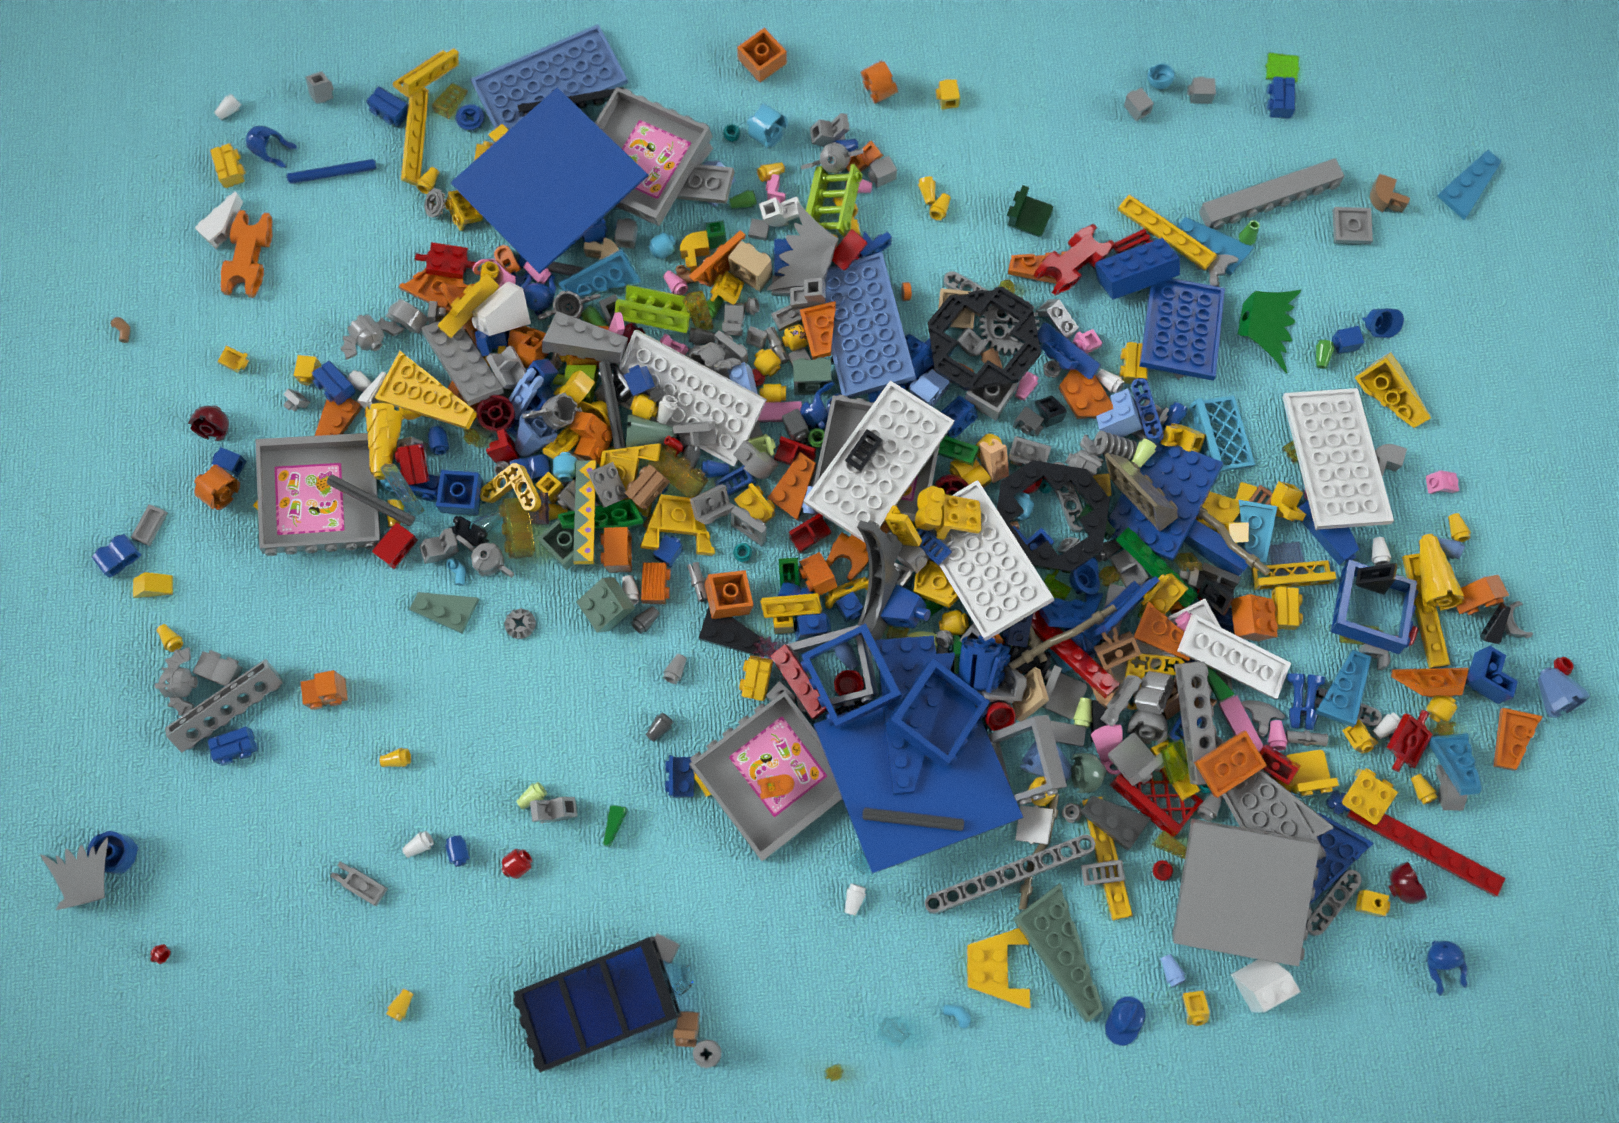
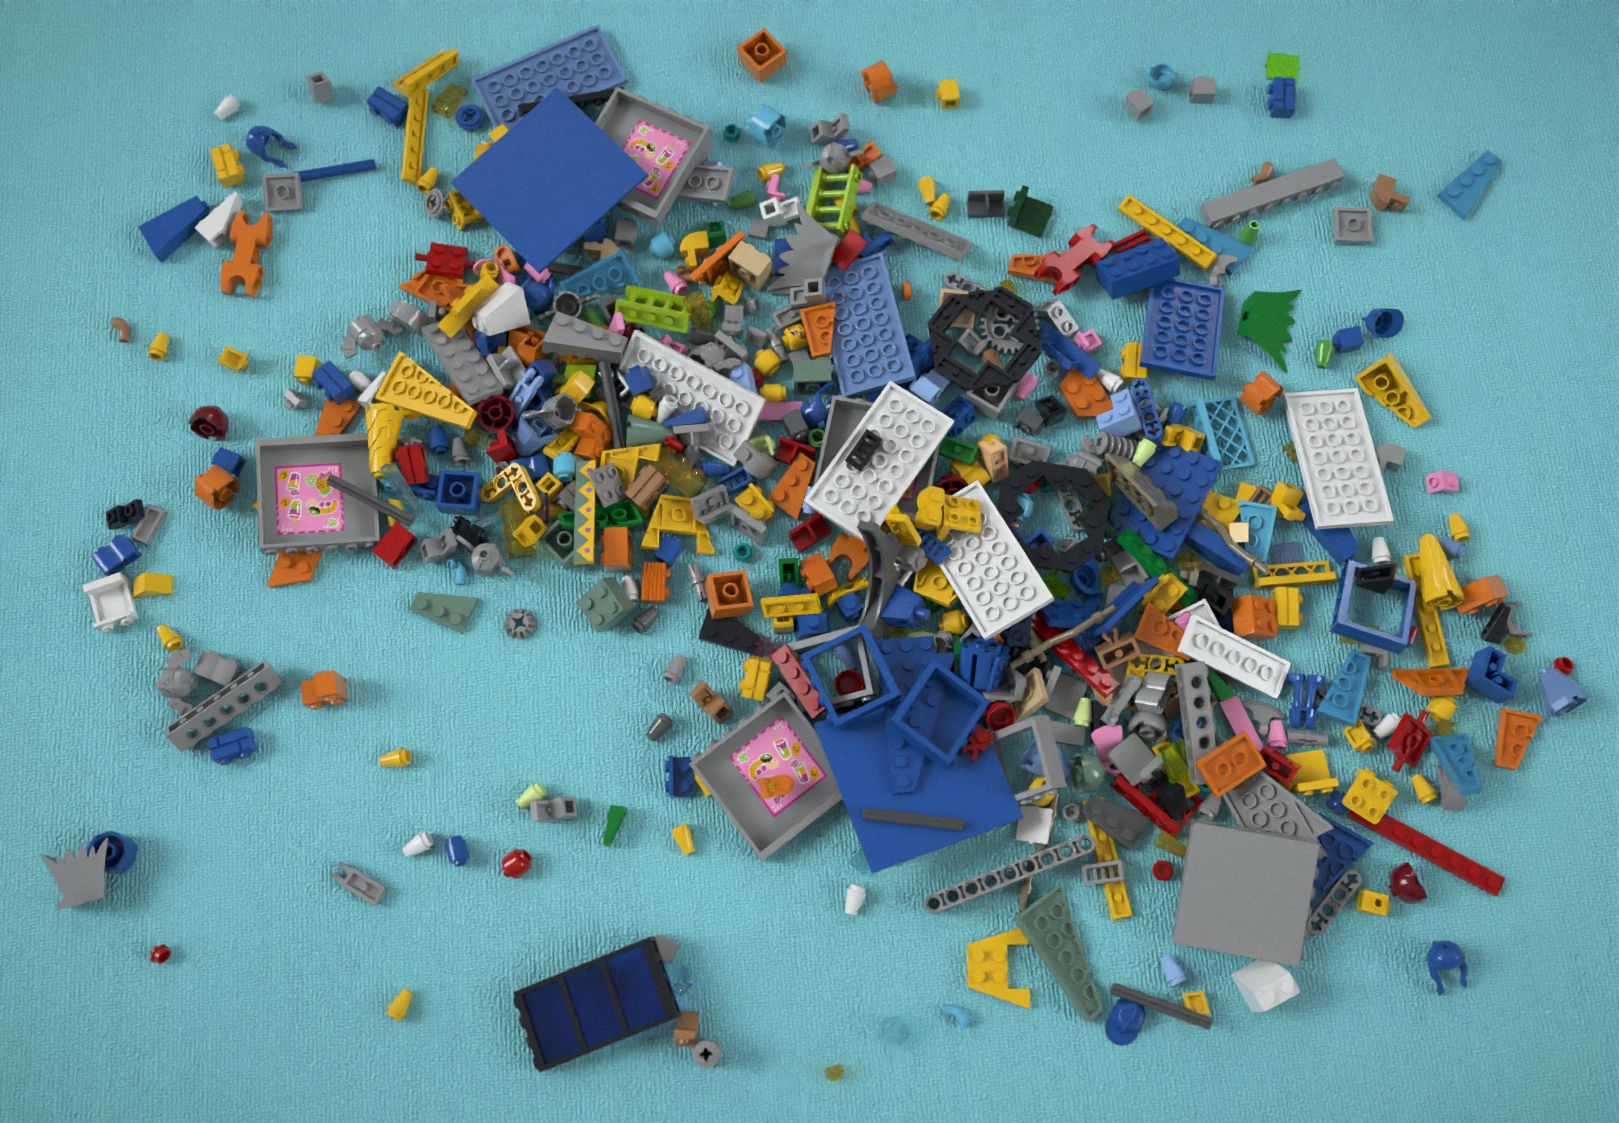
none -> white panel [82,572,139,632]
none -> black slope [106,499,145,530]
none -> blue slope [138,195,210,262]
none -> yellow cone [148,332,169,361]
none -> light grey plate [262,172,303,212]
none -> orange wing [267,550,323,588]
none -> light grey cone [451,437,470,466]
none -> yellow brick [512,514,547,547]
none -> blue slope [664,407,708,426]
none -> yellow cone [672,824,695,855]
none -> medium nougat brick [689,680,733,725]
none -> light grey plate [861,201,973,261]
none -> red plate [961,725,995,762]
none -> dark grey panel [967,190,1005,218]
none -> dark grey axle [1110,983,1213,1030]
none -> black slope [1149,774,1189,819]
none -> orange brick [1239,371,1284,416]
none -> medium nougat arm [1251,162,1274,185]
none -> clear yellow plate [1505,636,1525,655]

